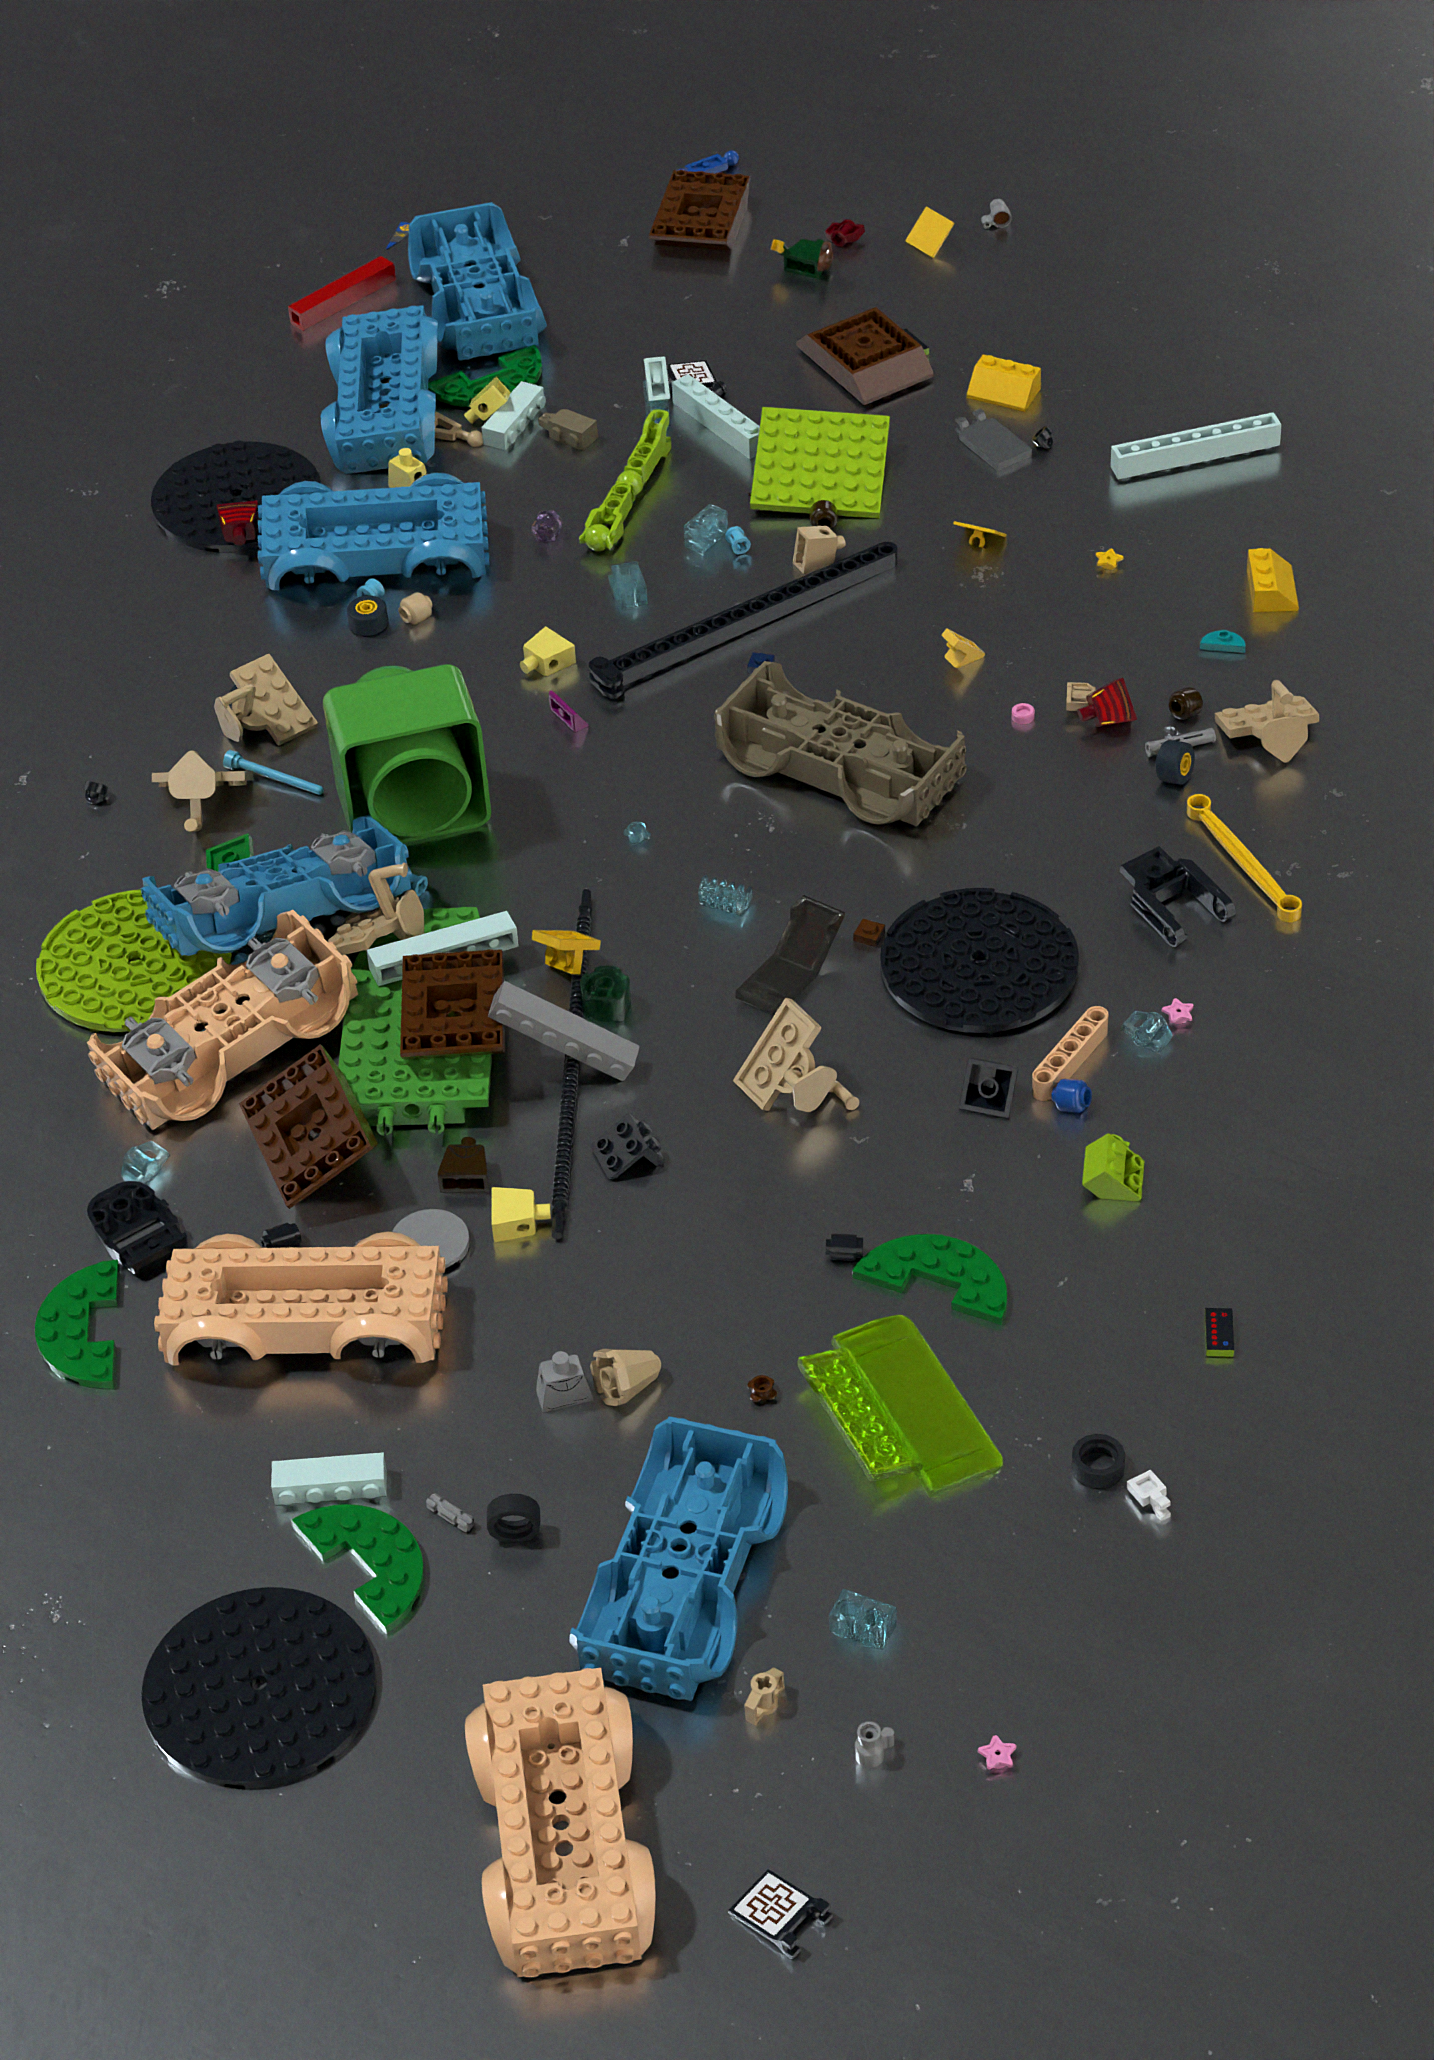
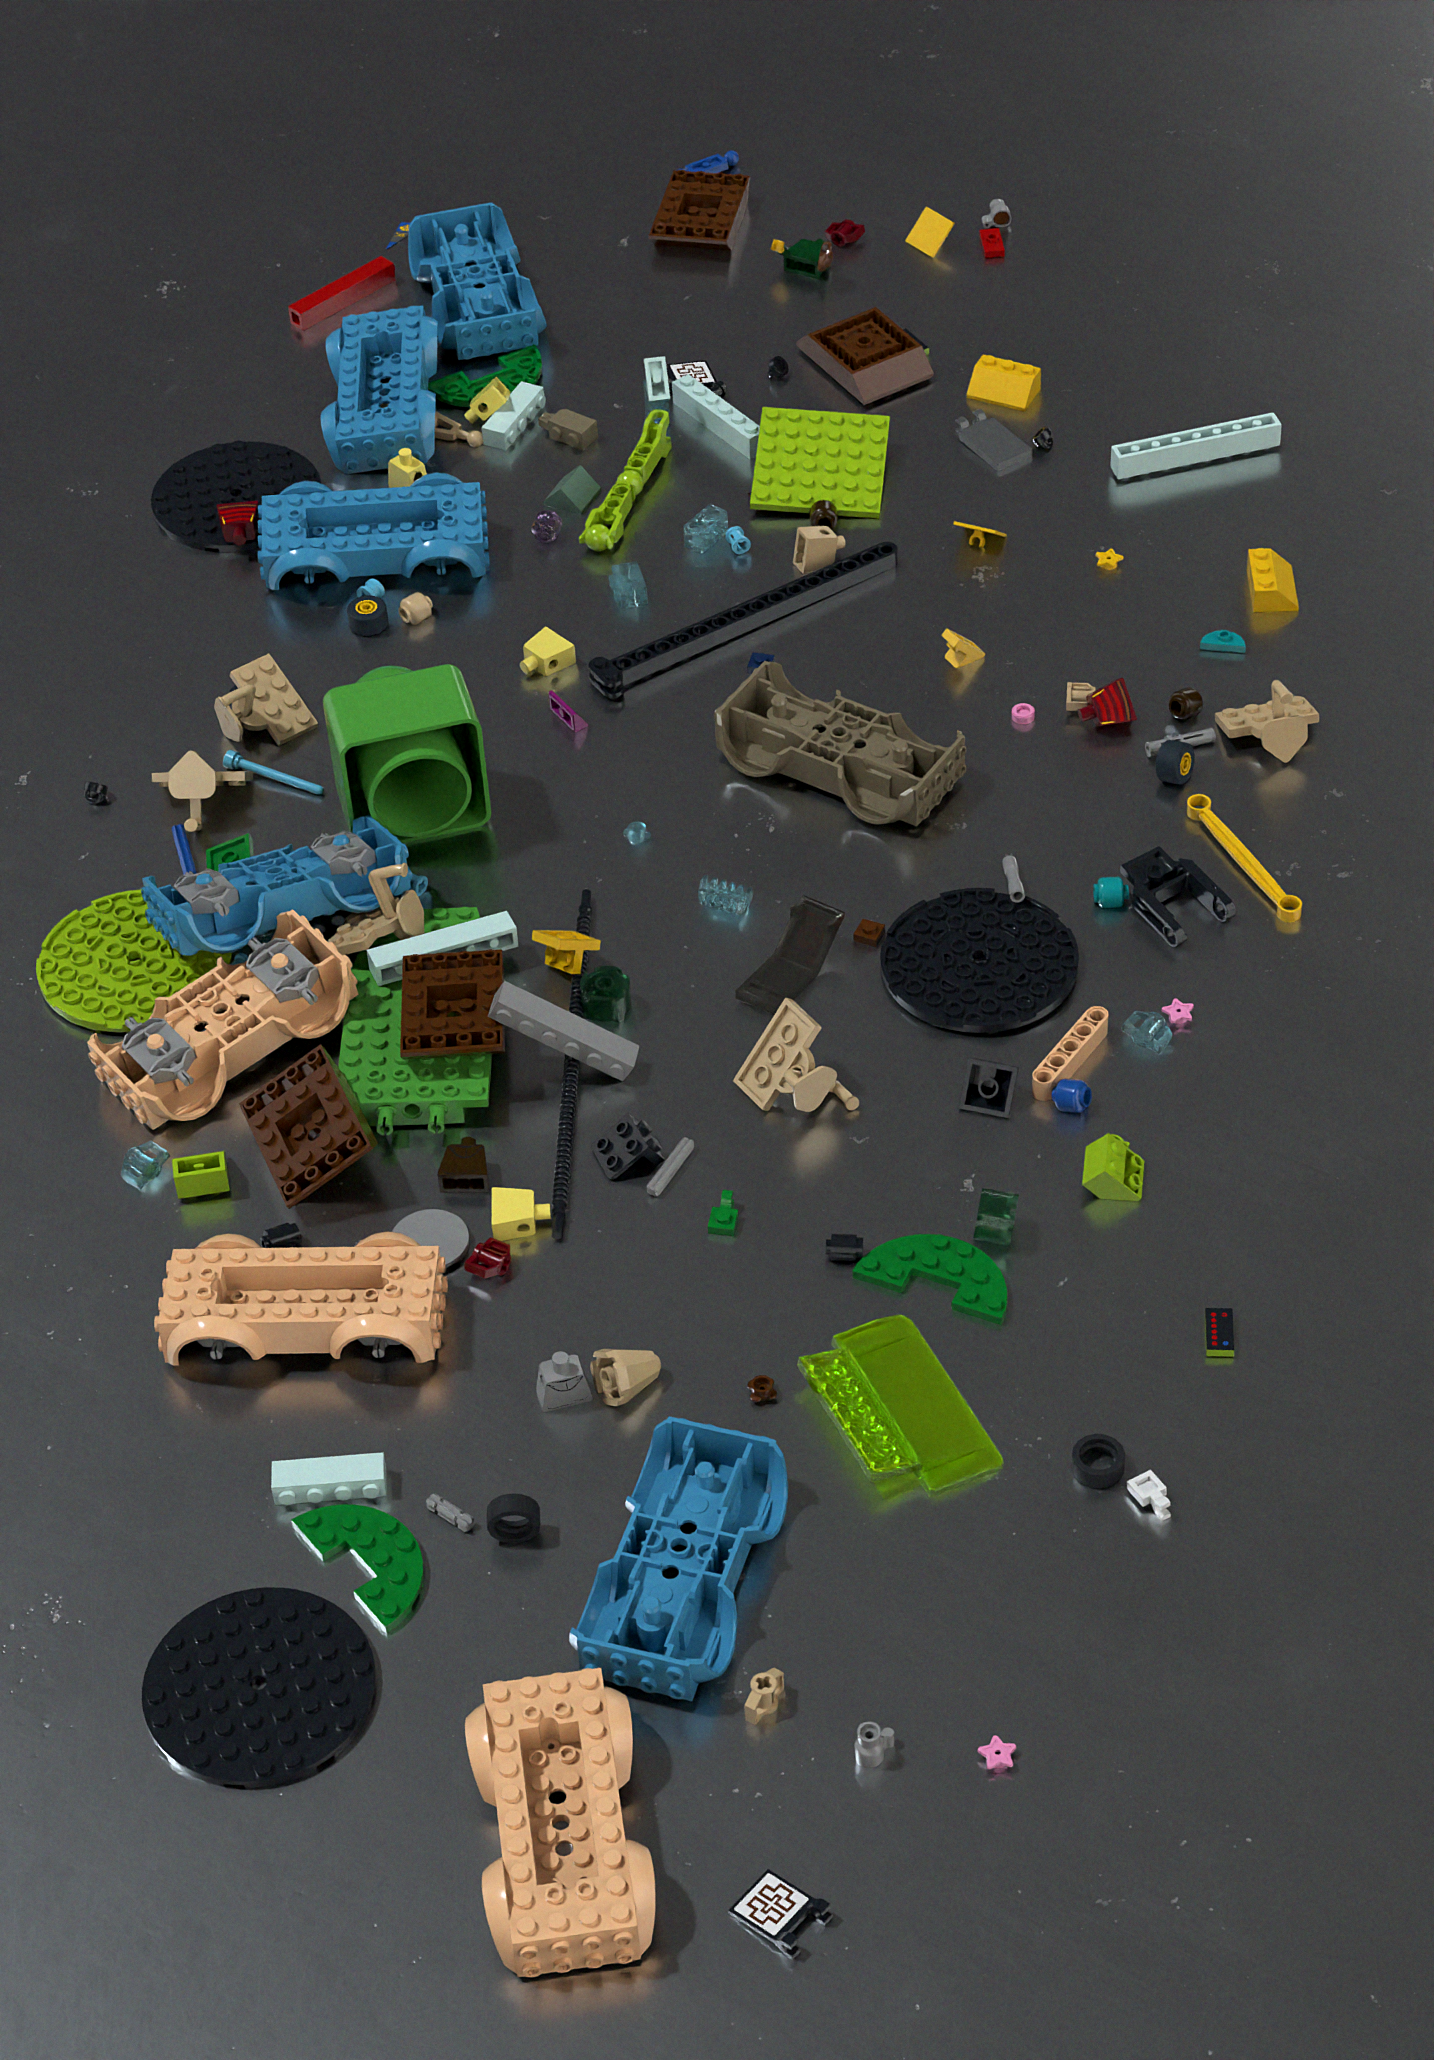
green plate [35,1259,120,1389] -> none
black slope [87,1181,188,1275] -> none
clear light blue brick [829,1588,897,1651] -> none
none -> blue axle [171,824,197,875]
none -> lime slope [172,1150,230,1199]
none -> dark red piece [464,1237,511,1279]
none -> sand green slope [543,465,601,515]
none -> light grey axle [647,1137,694,1197]
none -> green plate [708,1190,739,1236]
none -> black tile [768,356,789,378]
none -> clear green brick [973,1188,1019,1246]
none -> red plate [979,228,1005,258]
none -> light grey piece [1002,856,1025,902]
none -> teal head [1093,876,1129,909]

